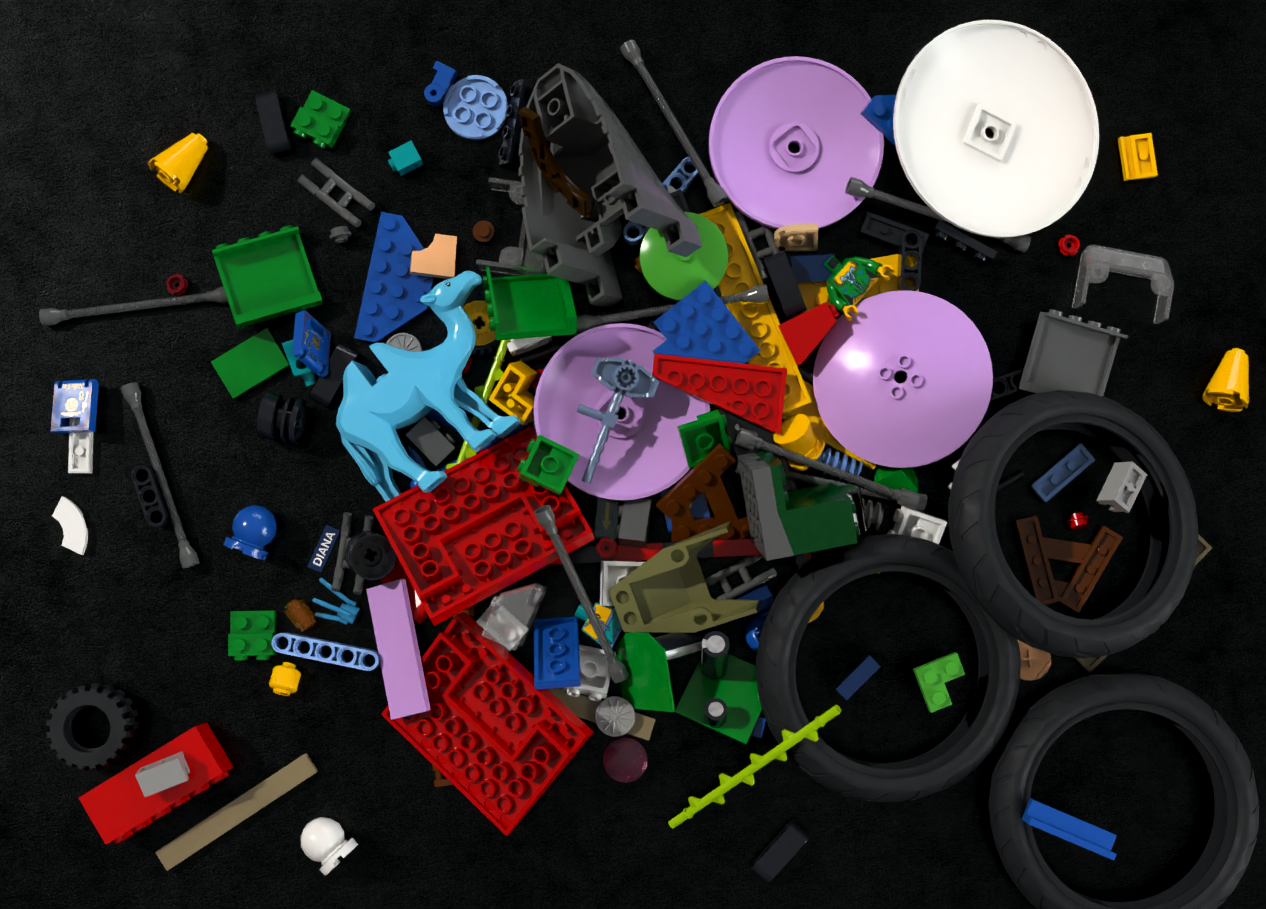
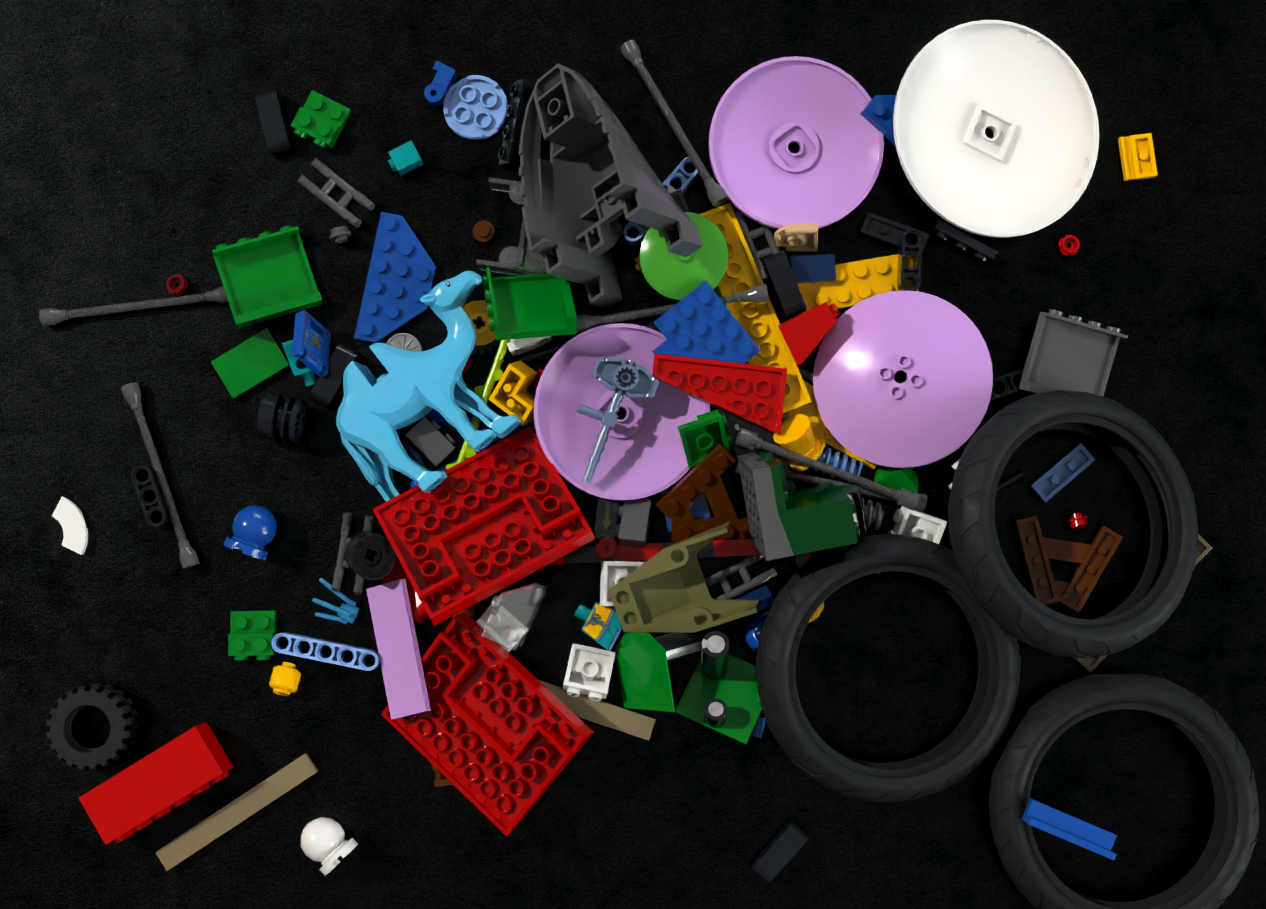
container [51,379,99,434] -> none
white tile [68,418,94,473] -> none
light grey hinge [135,752,190,797] -> none
yellow cone [148,133,208,193] -> none
clear orange brick [284,598,317,632] -> none
dark blue sticker [307,525,340,573] -> none
light nougat tile [410,234,457,279] -> none
green plate [516,435,580,496] -> none
dark brown tile [519,107,592,218] -> none
dark grey hose [533,505,629,683] -> none
blue tile [534,616,581,690] -> none
light grey wheel [595,696,635,737] -> none
clear pink dish [603,737,647,783] -> none
lime plant [668,705,842,829] -> none
torso [824,256,894,321] -> none
dark blue sticker [836,655,881,700] -> none
dark grey hose [845,177,1031,253] -> none
bright green plate [913,652,965,713] -> none
light nougat tile [1017,639,1051,681] -> none
clear windscreen [1072,245,1174,324] -> none
light grey hinge [1096,461,1147,513] -> none
yellow cone [1202,348,1249,412] -> none

